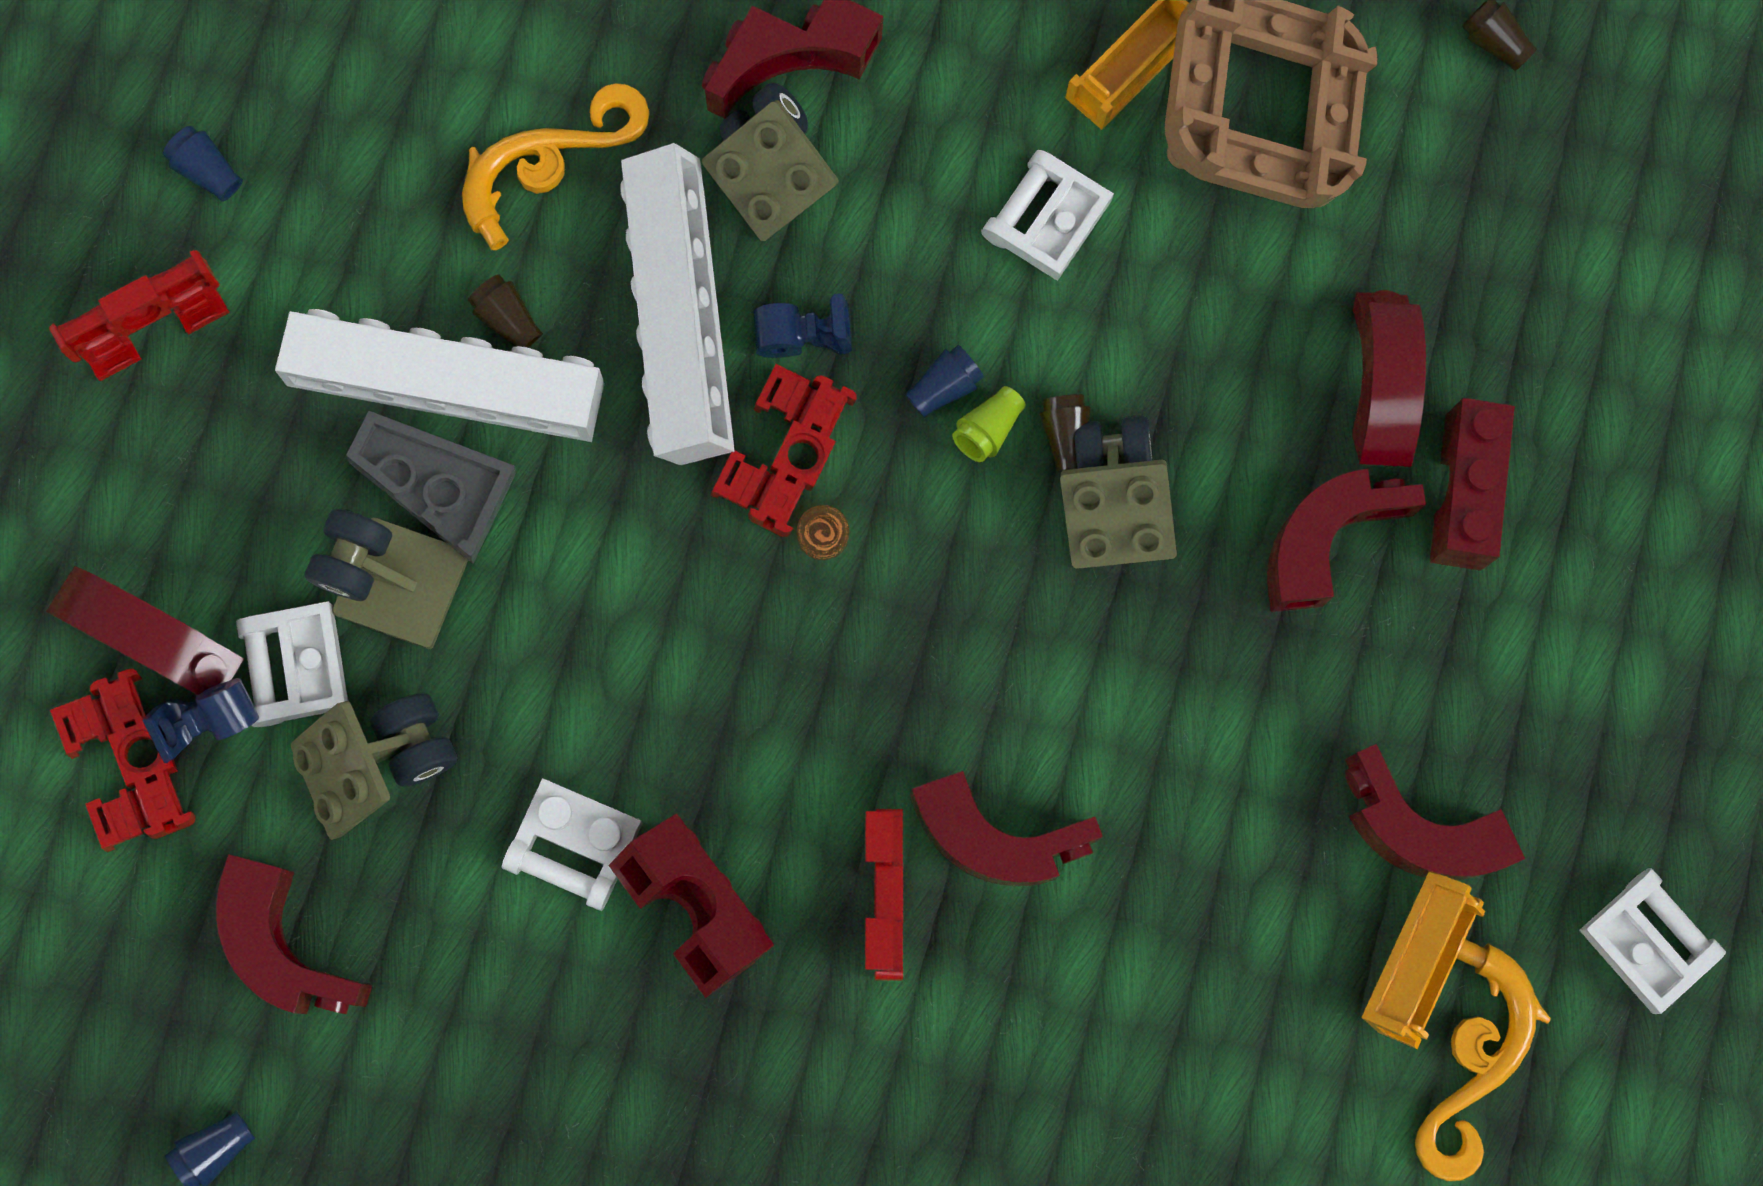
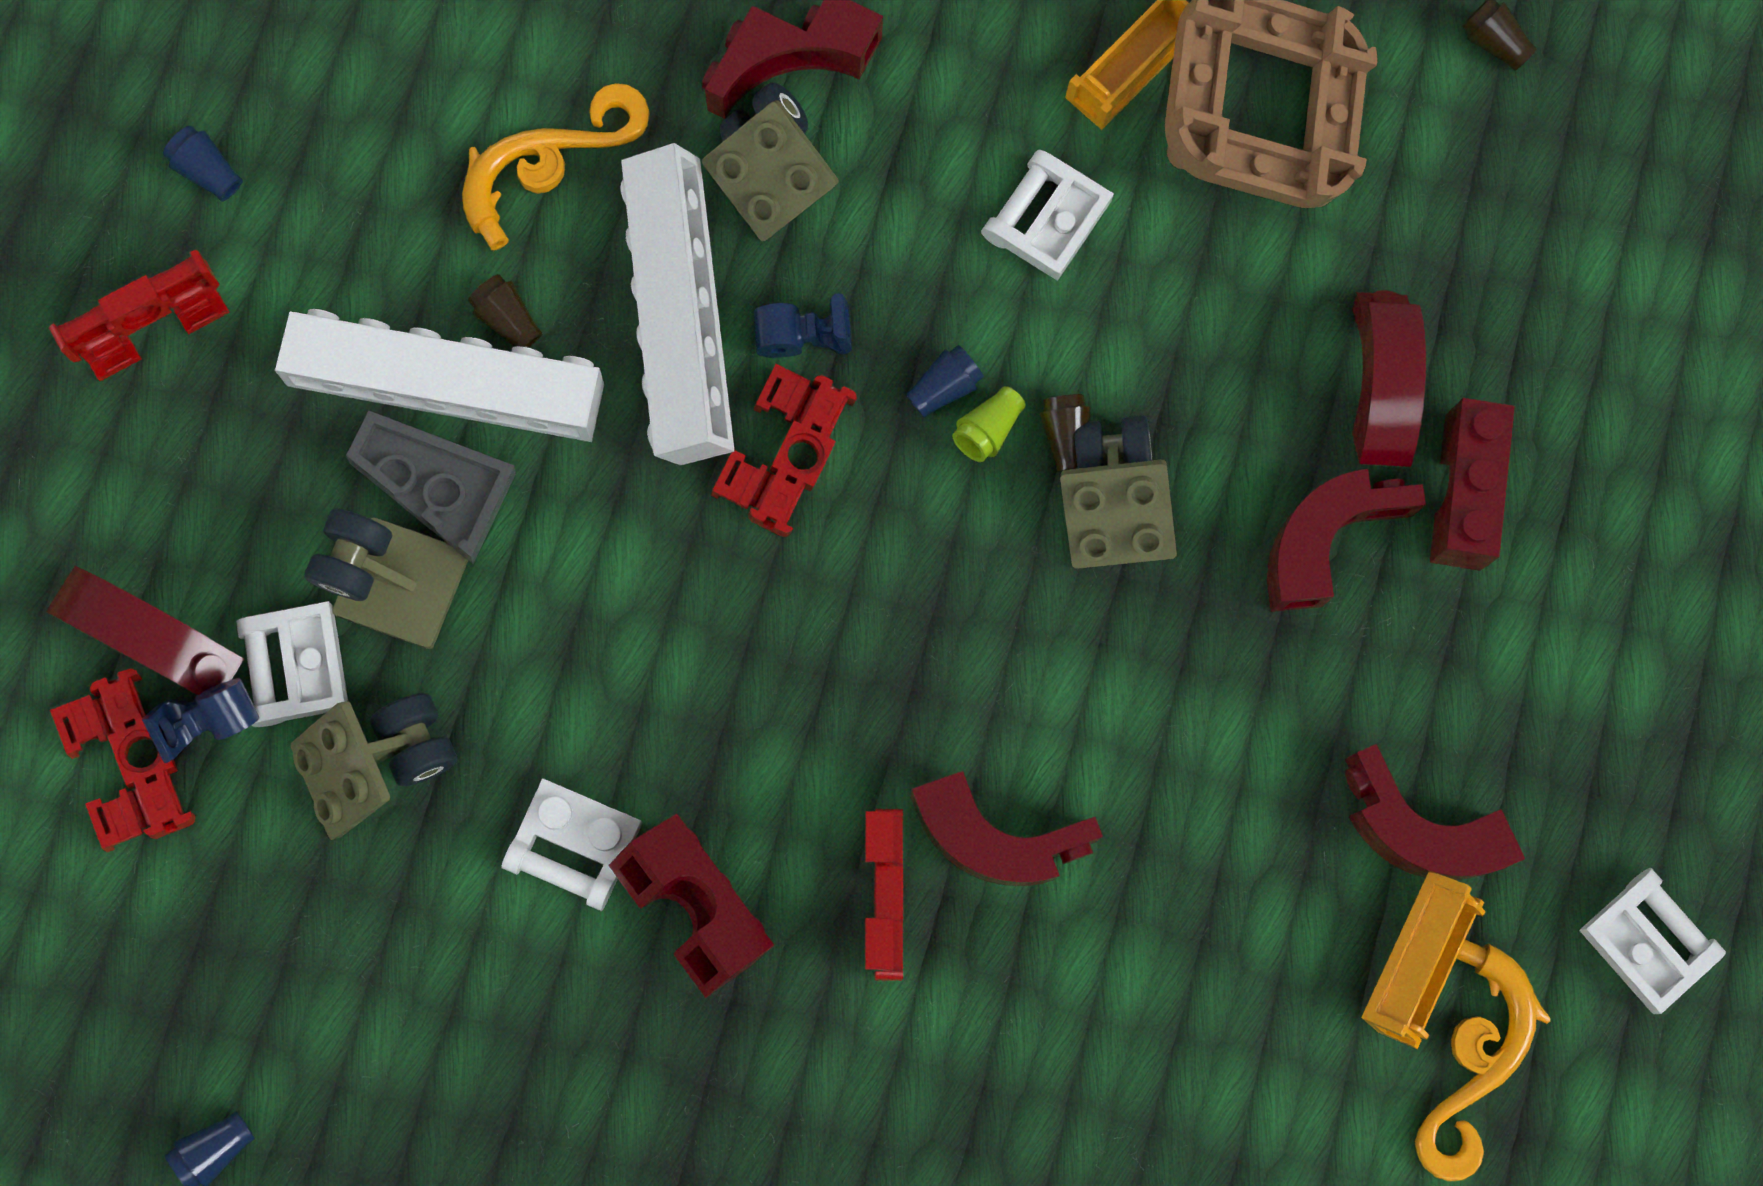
dark red arch [216,854,372,1014] -> none
clear orange tile [797,505,849,560] -> none

